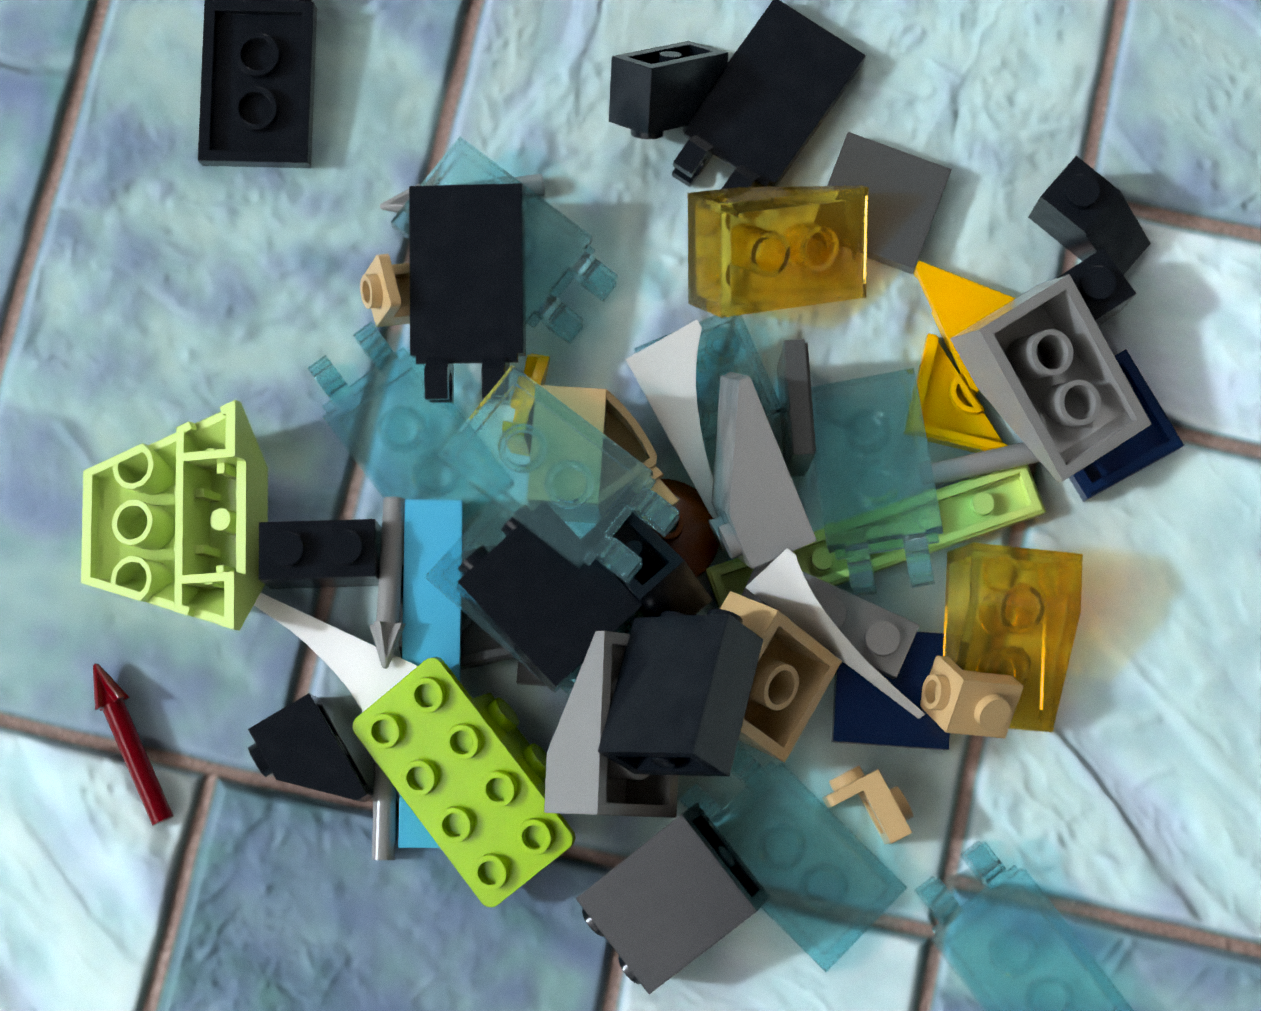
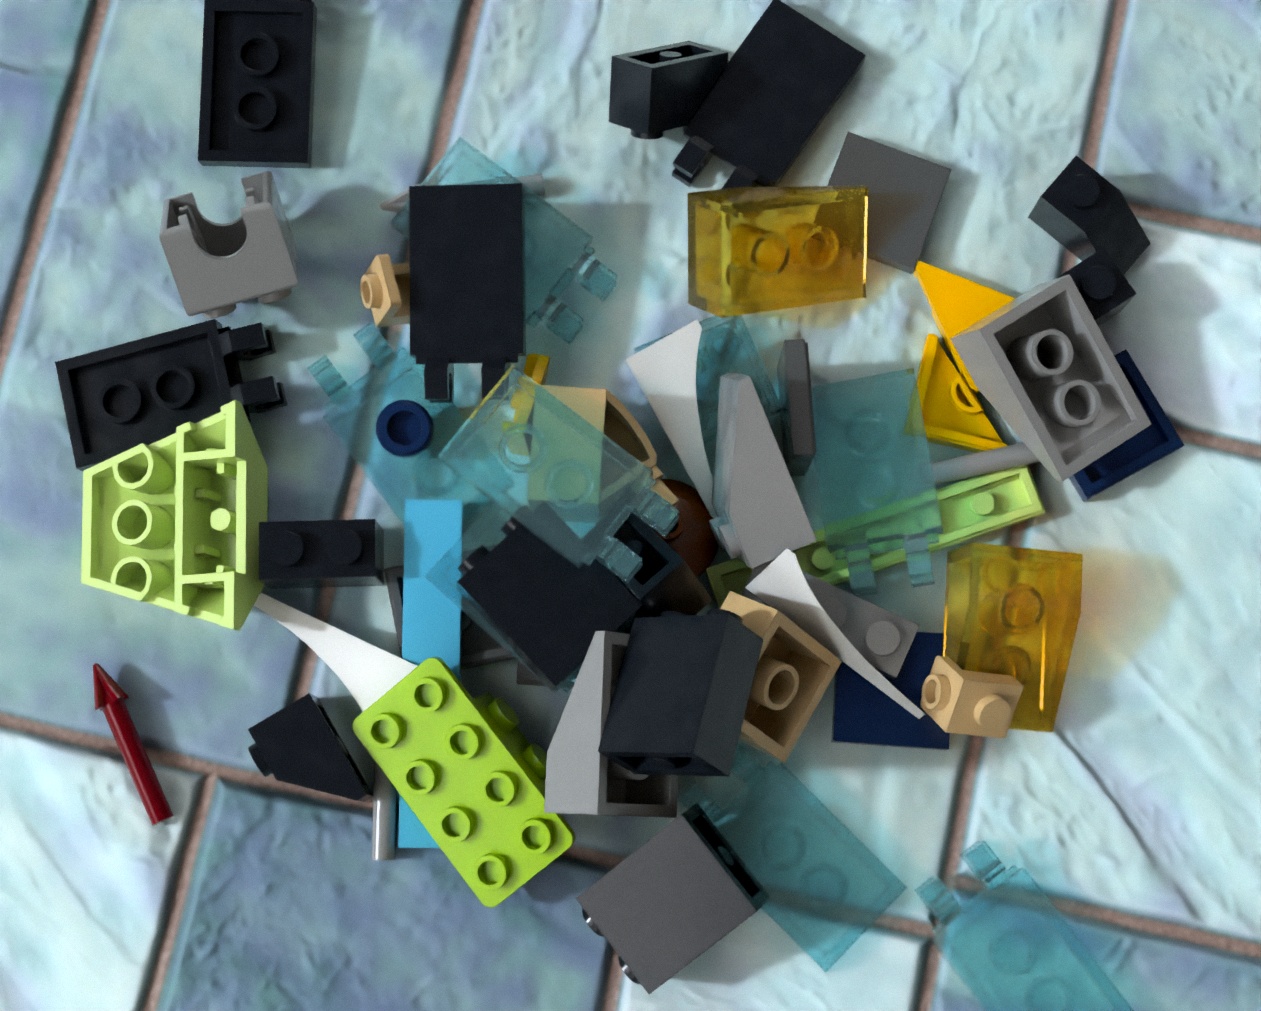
light grey piece [370,496,406,669] -> none
tan bracket [822,765,914,844] -> none
none -> black tile [55,319,287,471]
none -> light grey piece [159,171,298,319]
none -> dark blue tile [376,400,434,458]

